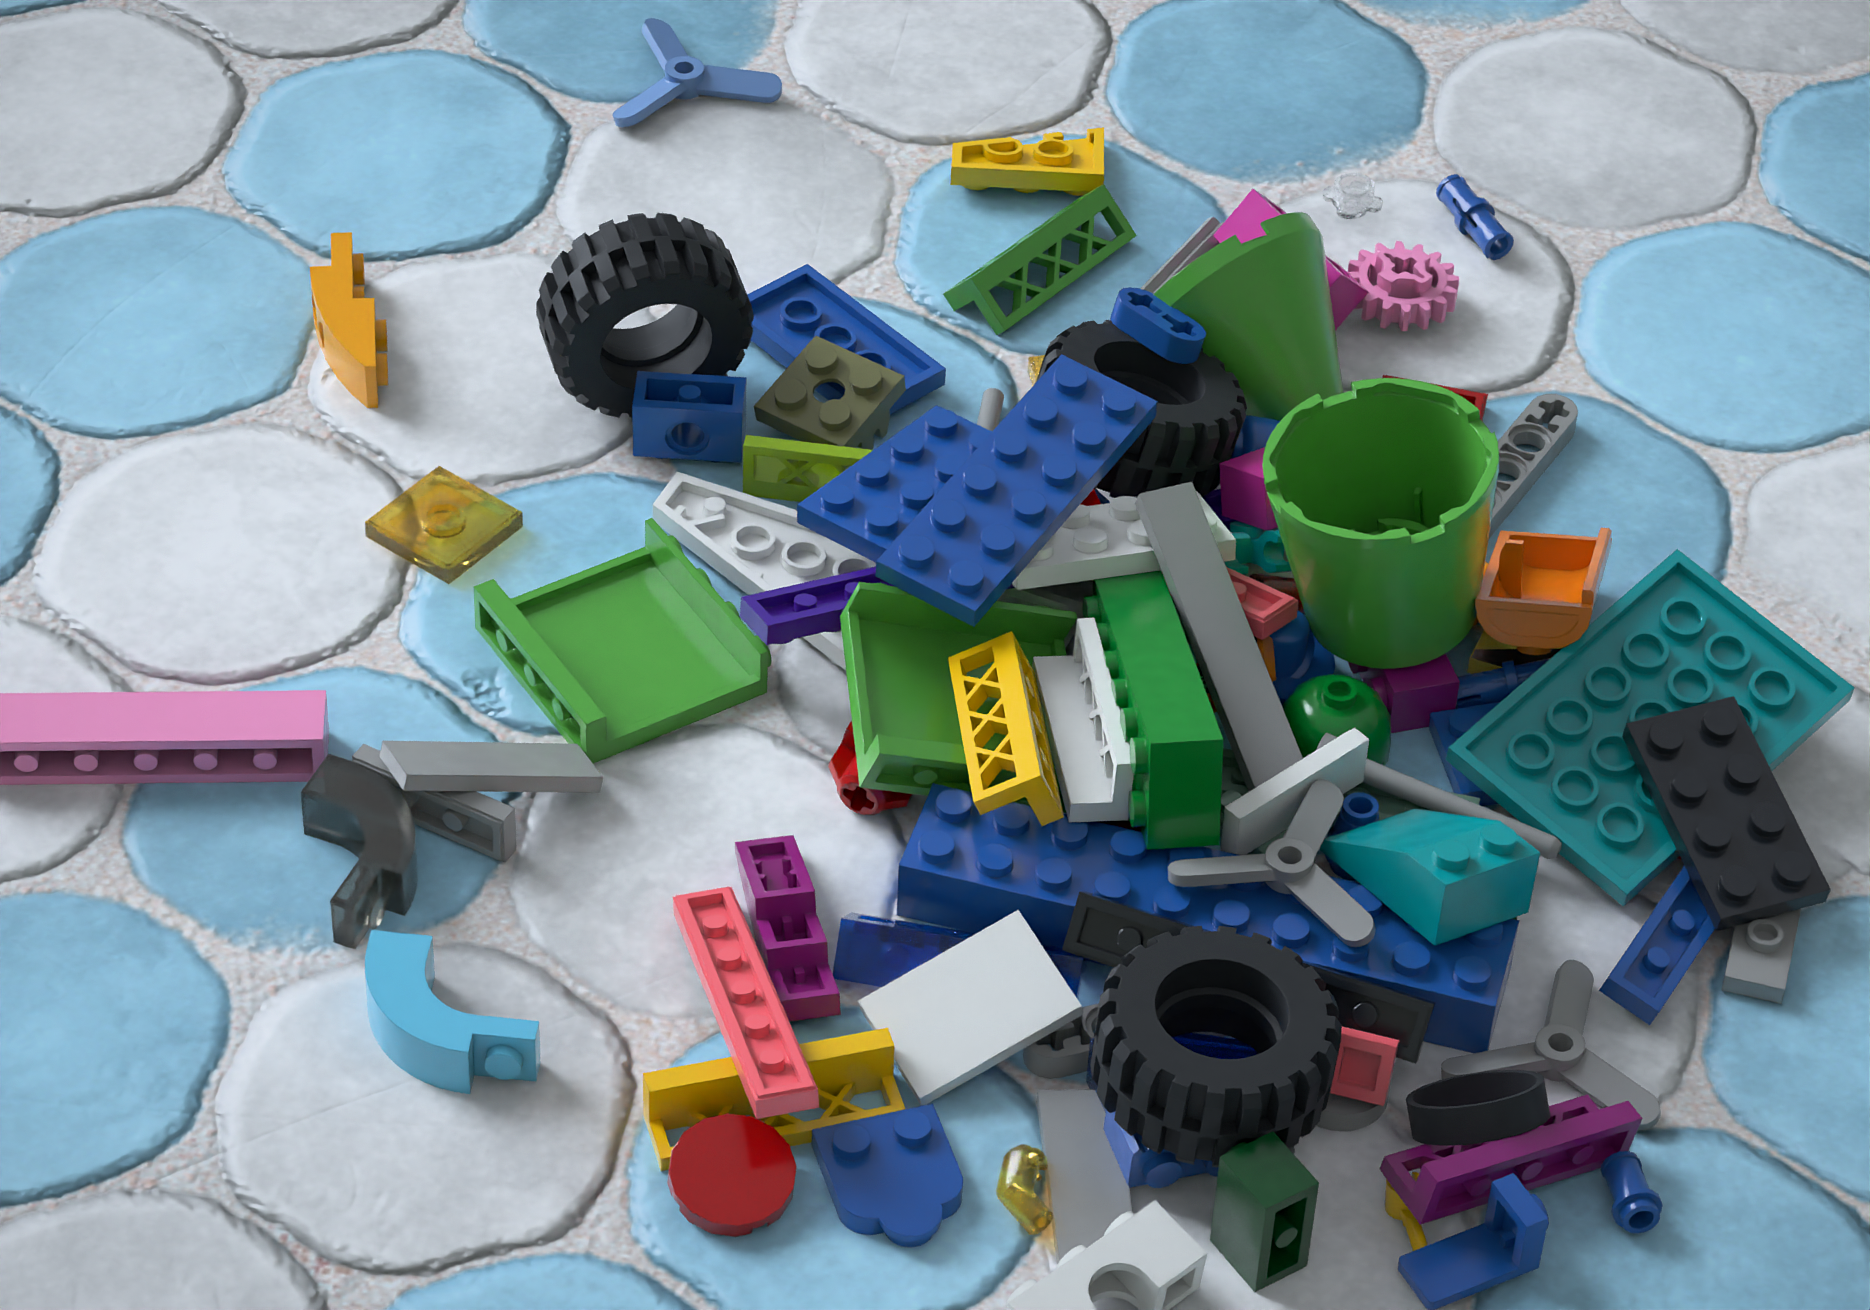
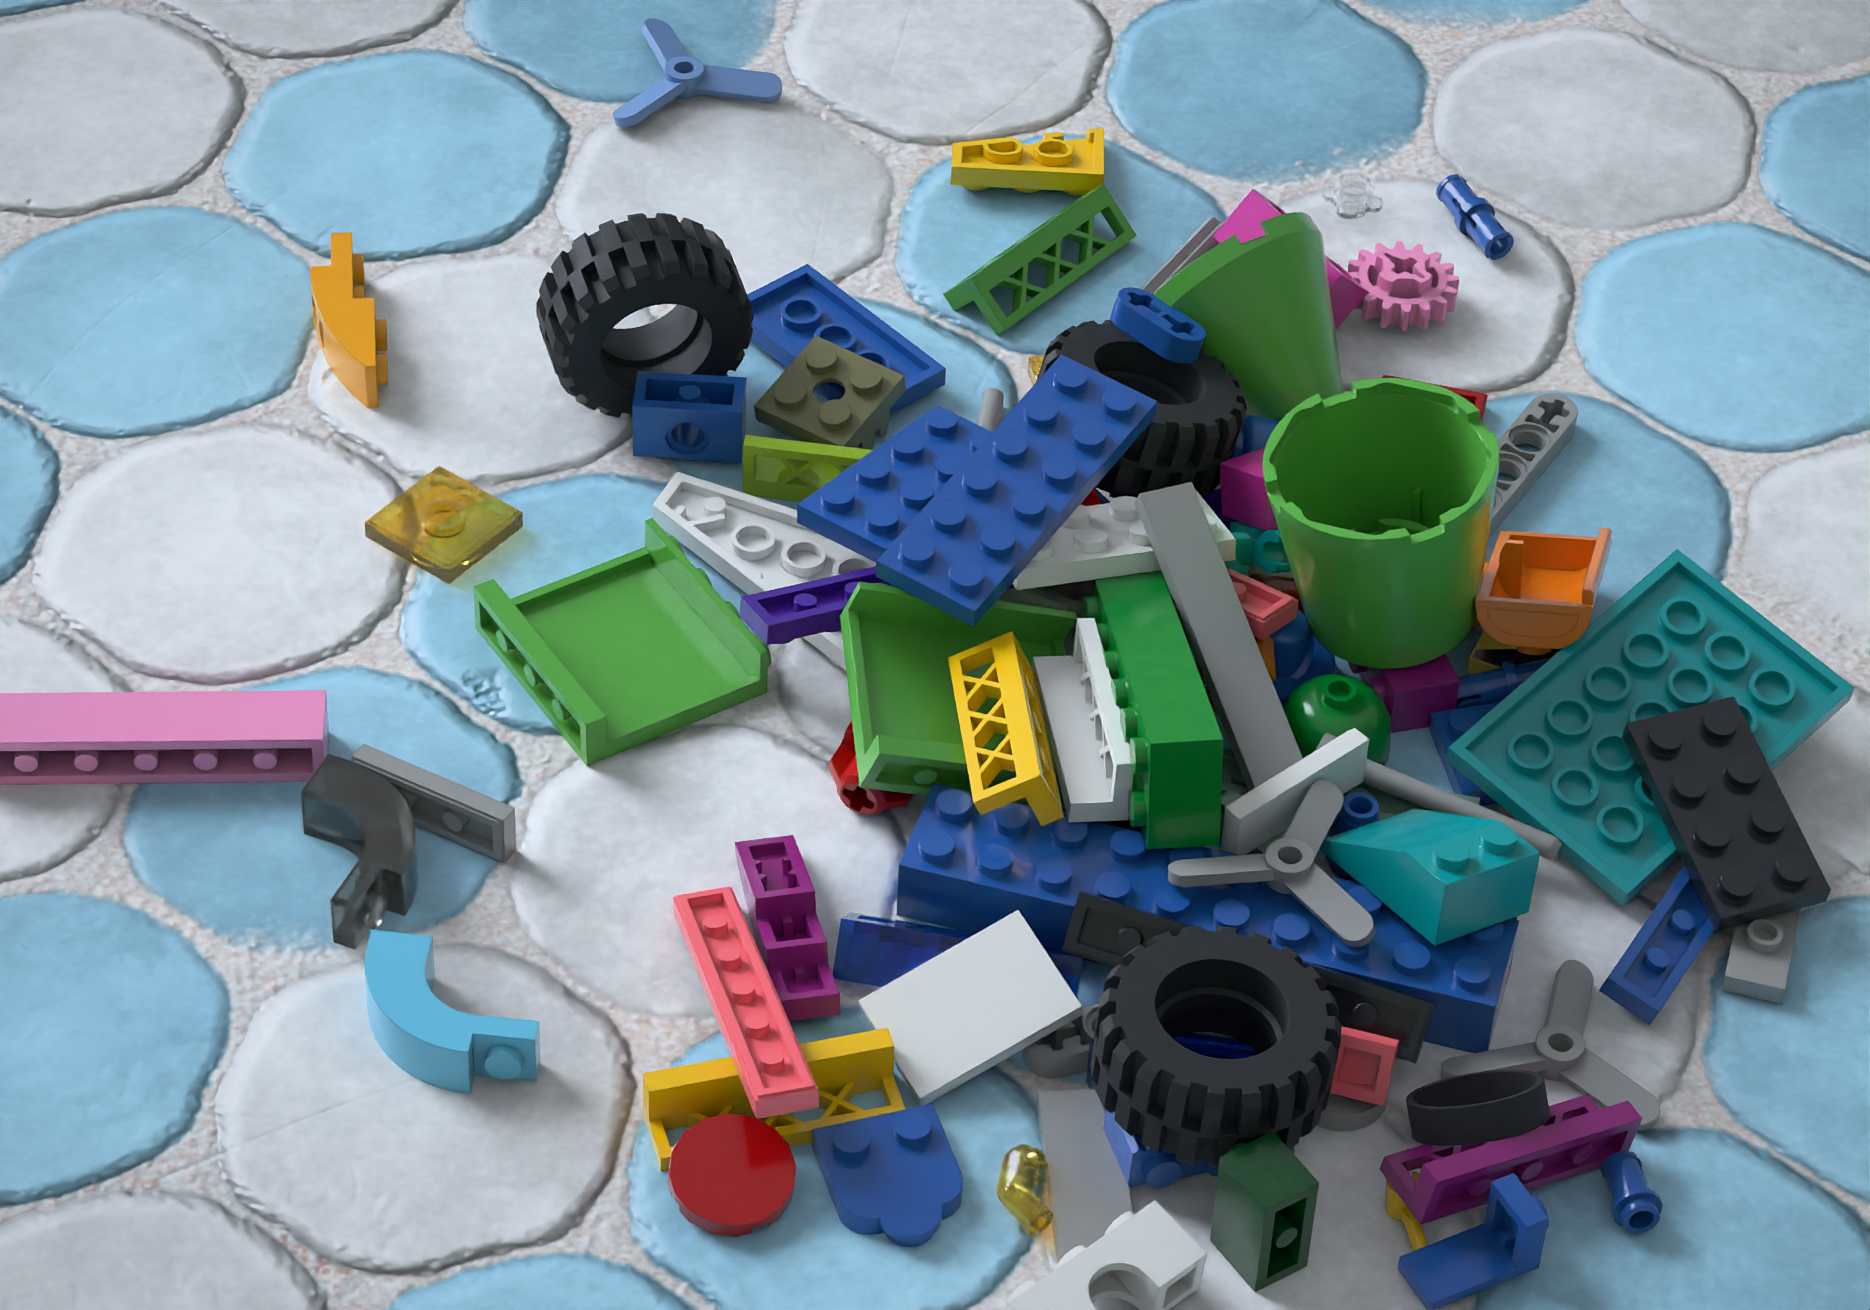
light grey piece [379,741,603,793] -> none

